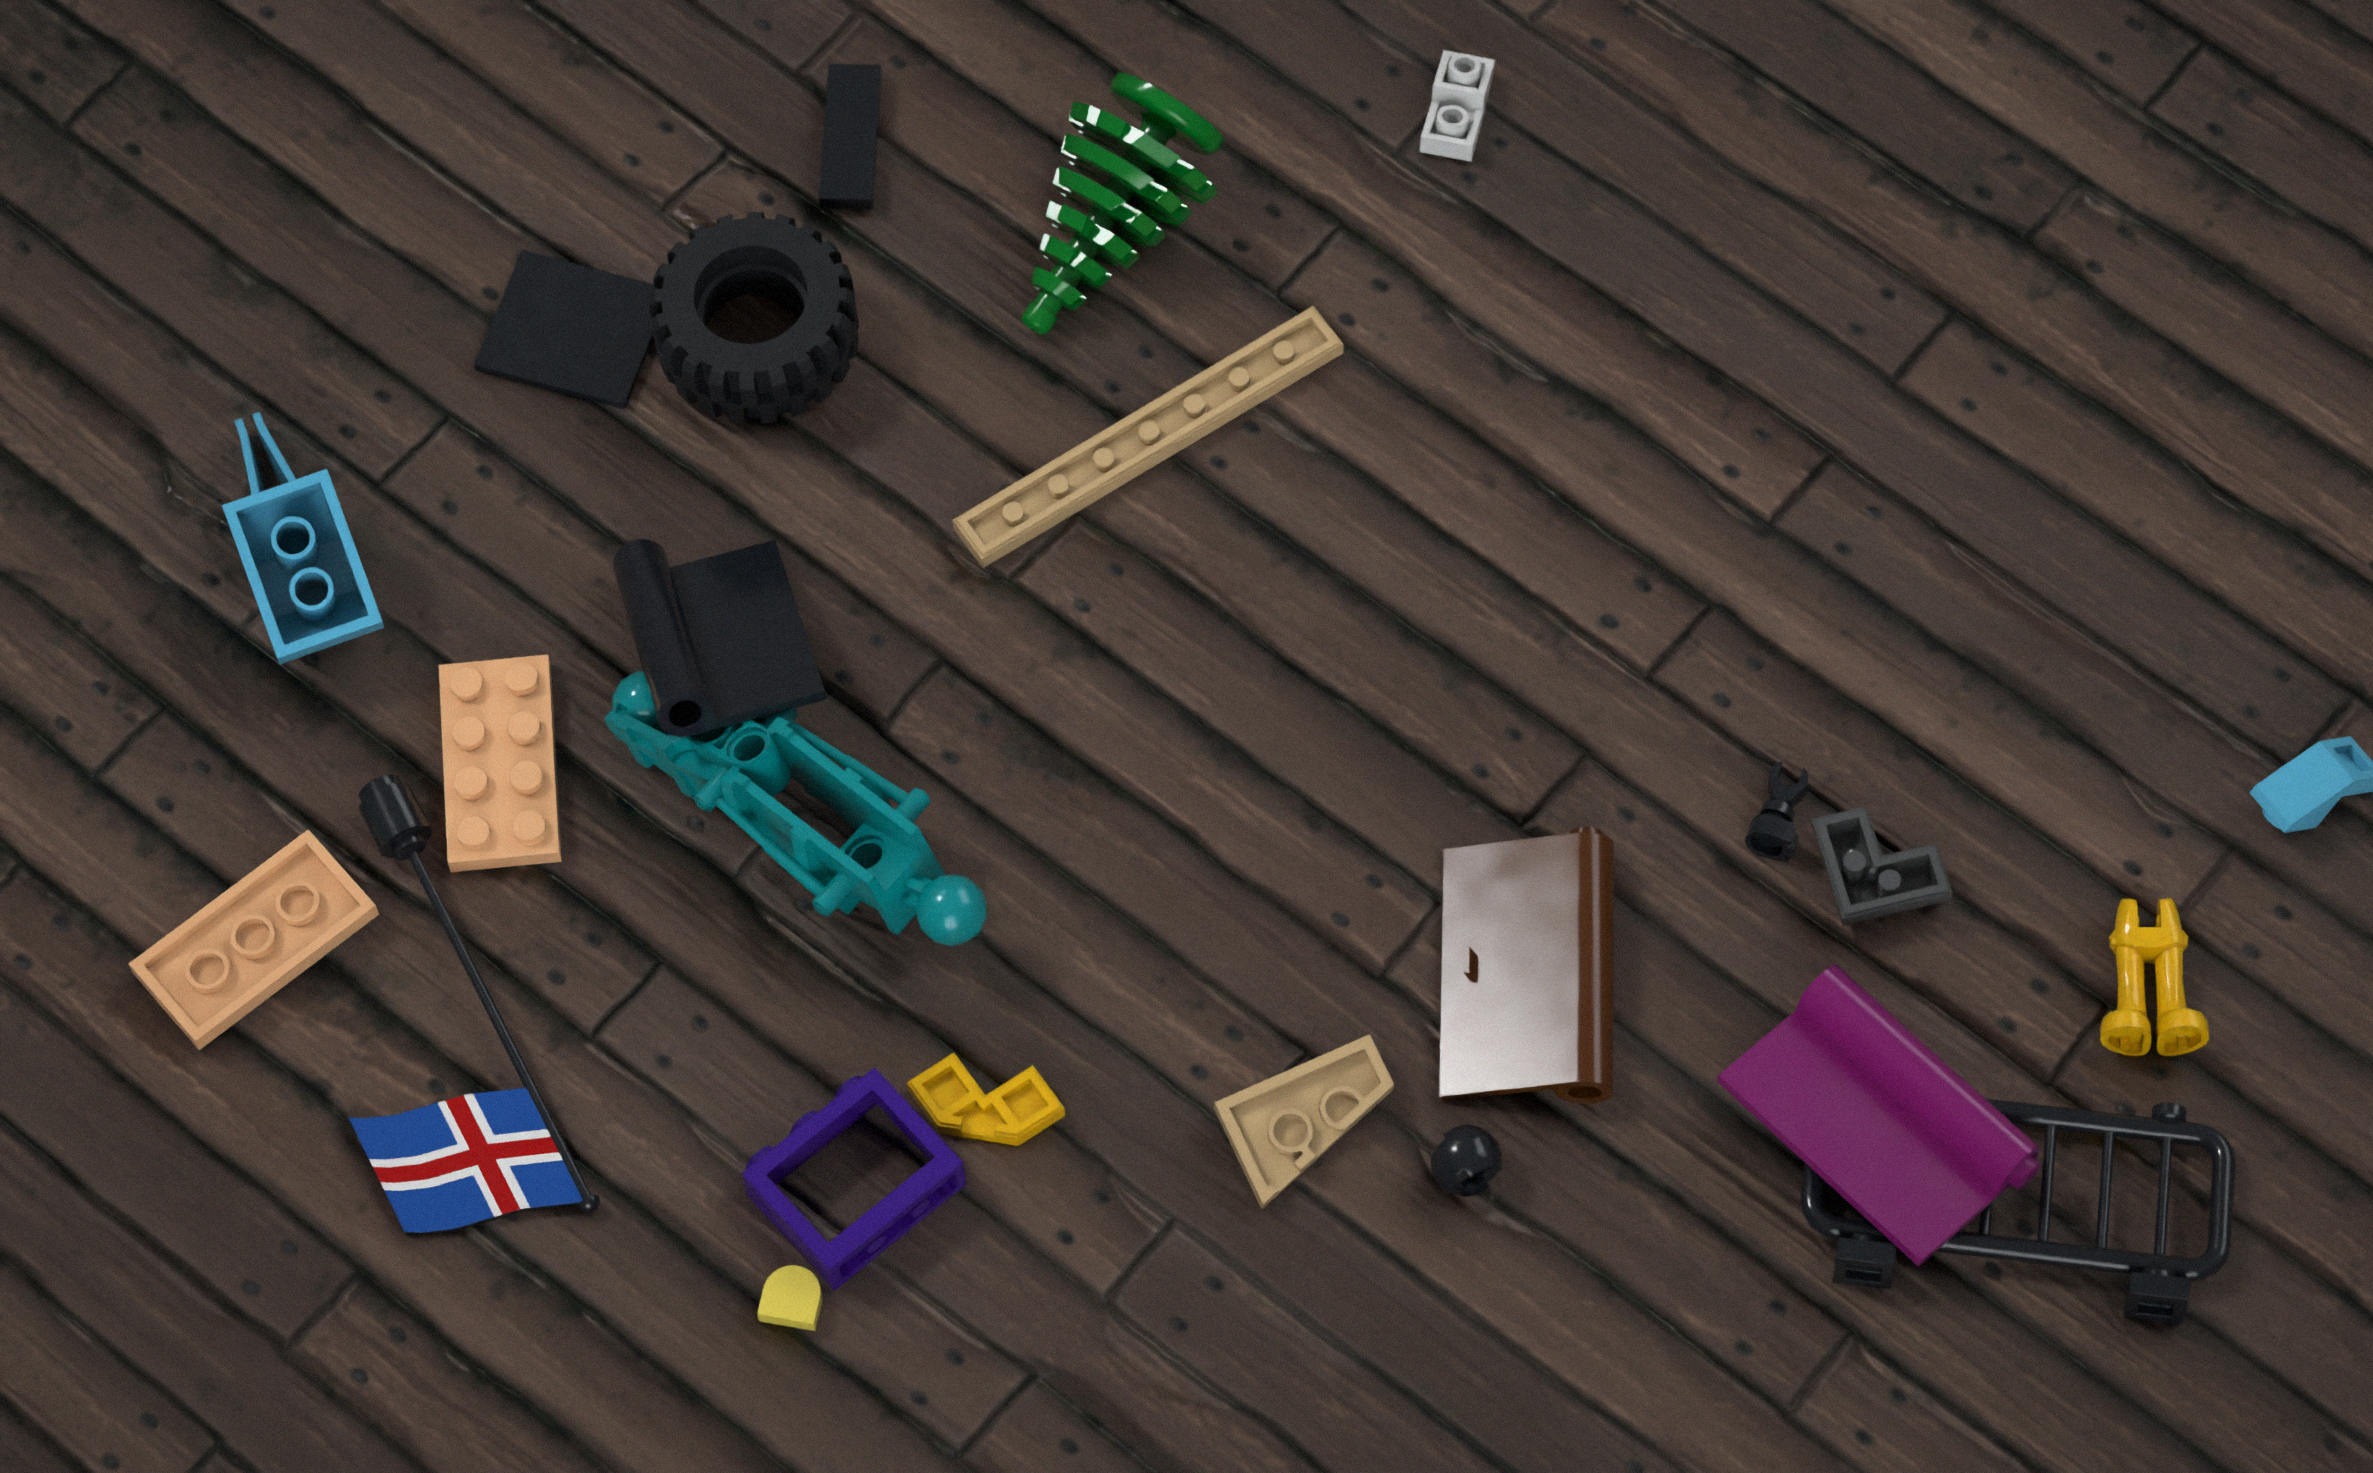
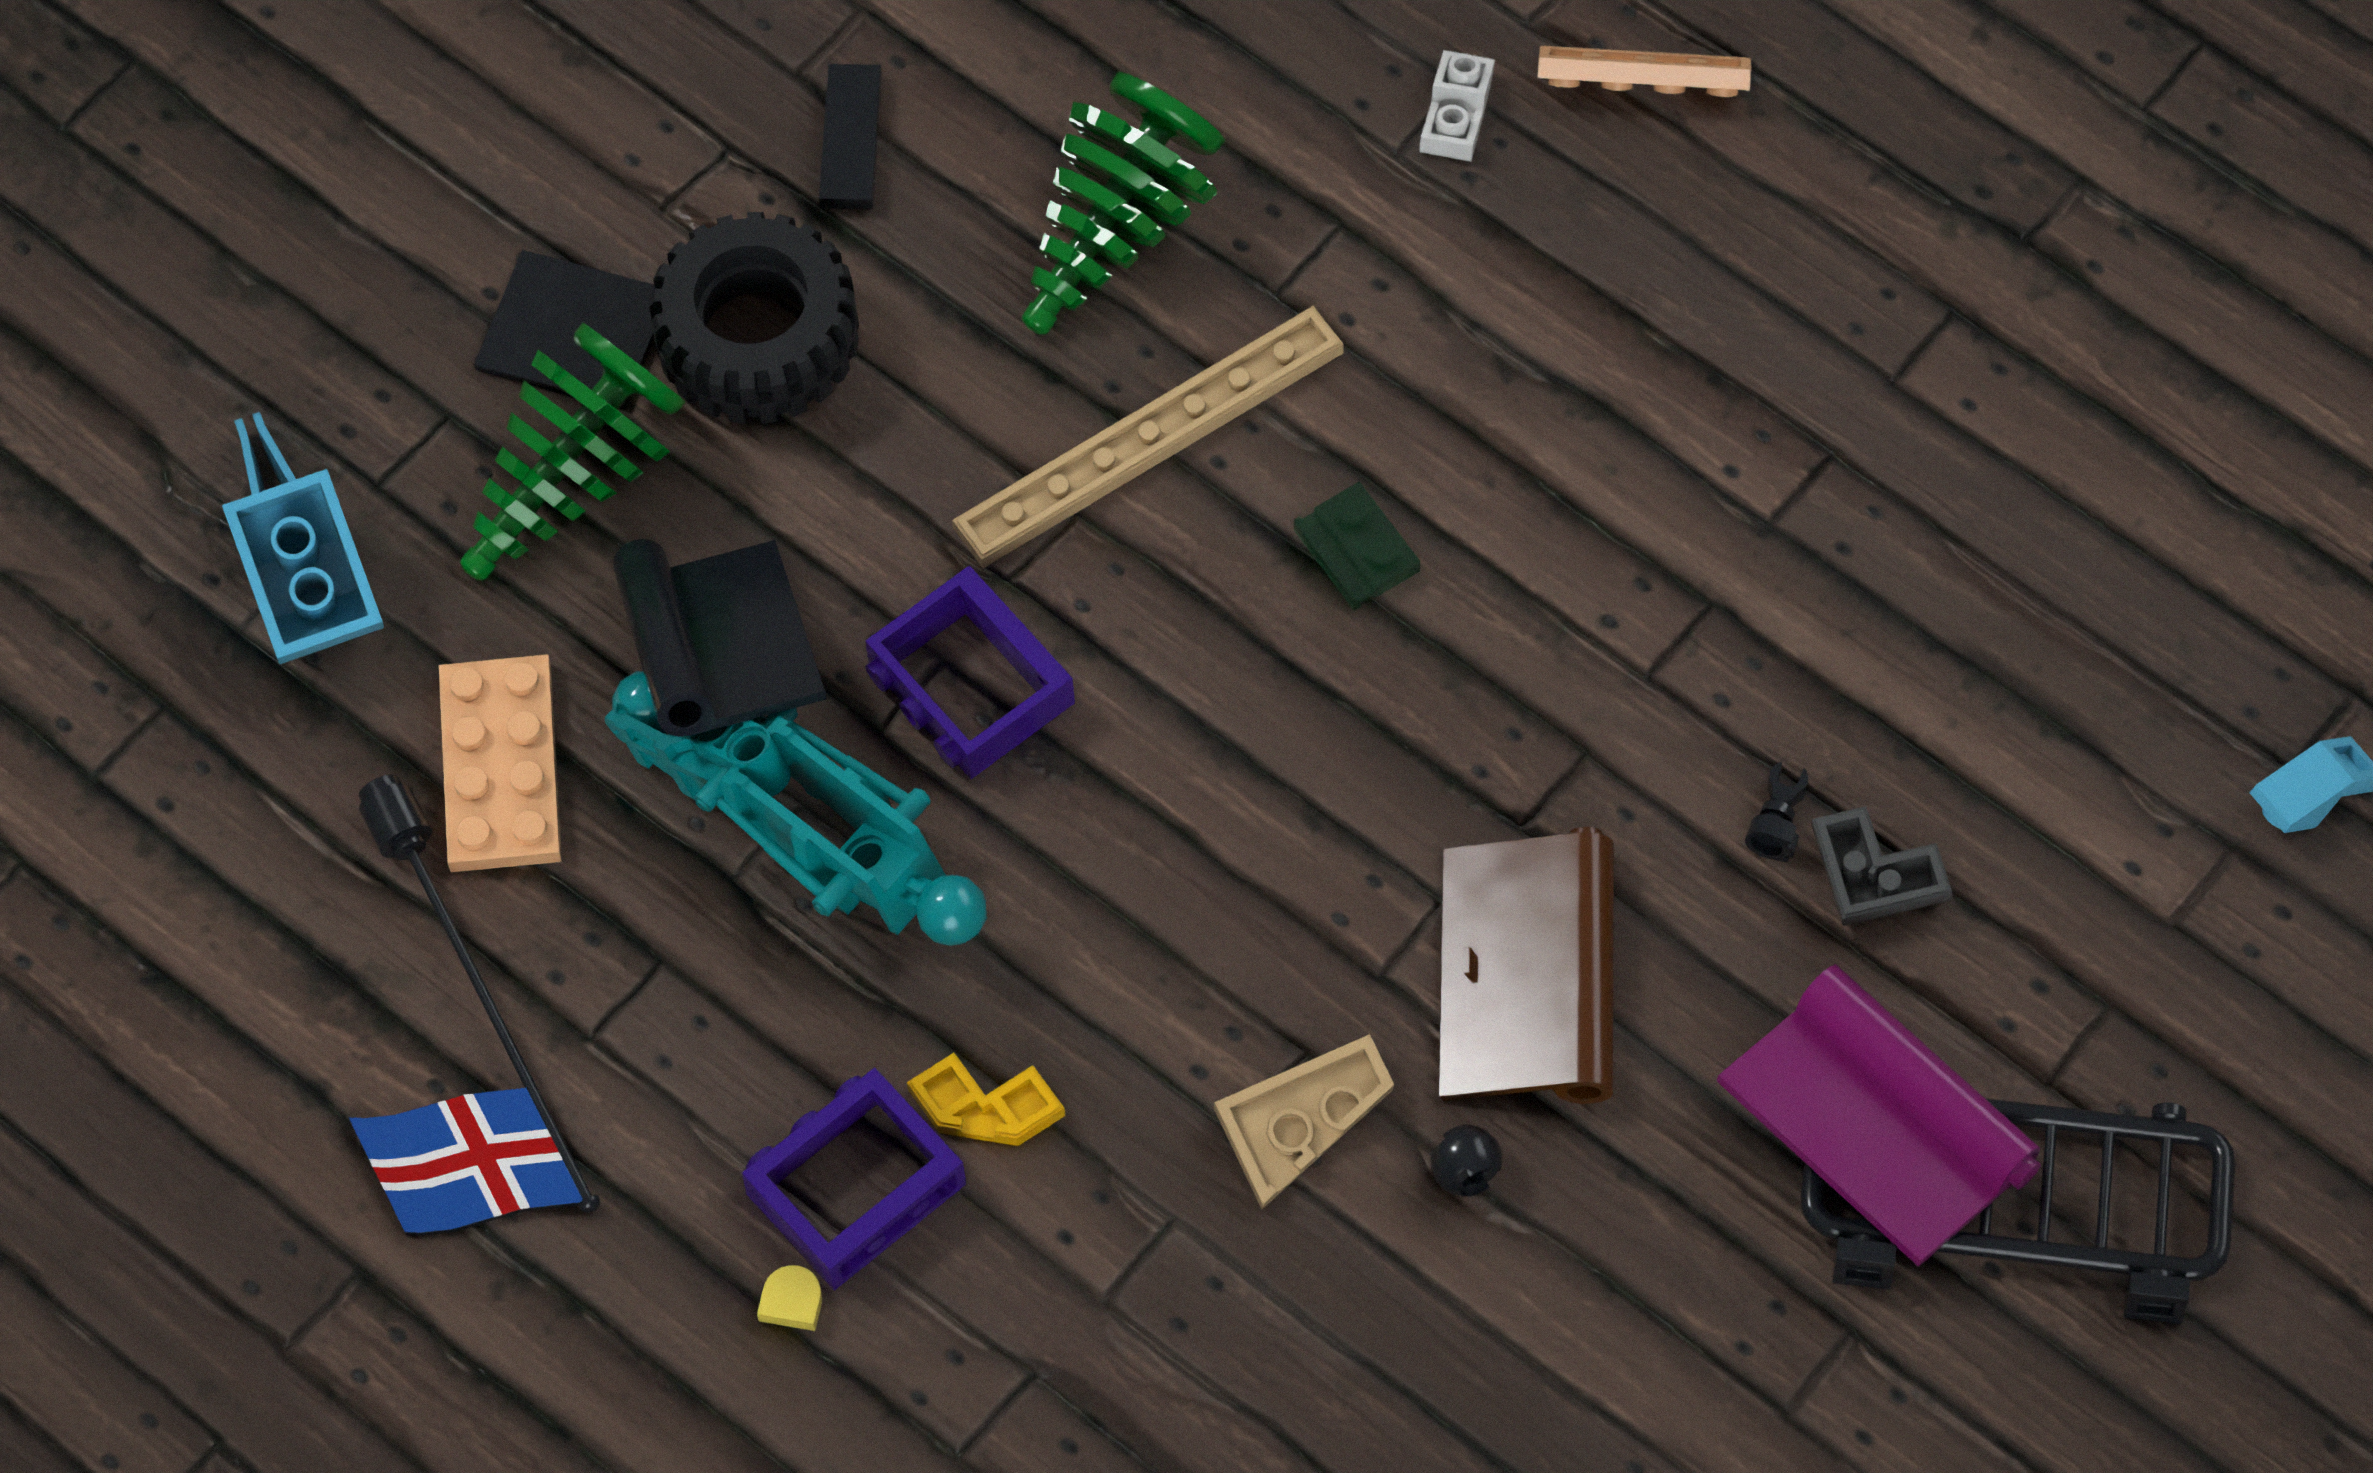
light nougat plate [129,829,379,1050] -> none
yellow piece [2100,898,2209,1056] -> none
none -> green plant [460,322,686,581]
none -> dark purple window [865,565,1075,779]
none -> clear green plate [1293,481,1420,610]
none -> light nougat plate [1538,46,1751,97]

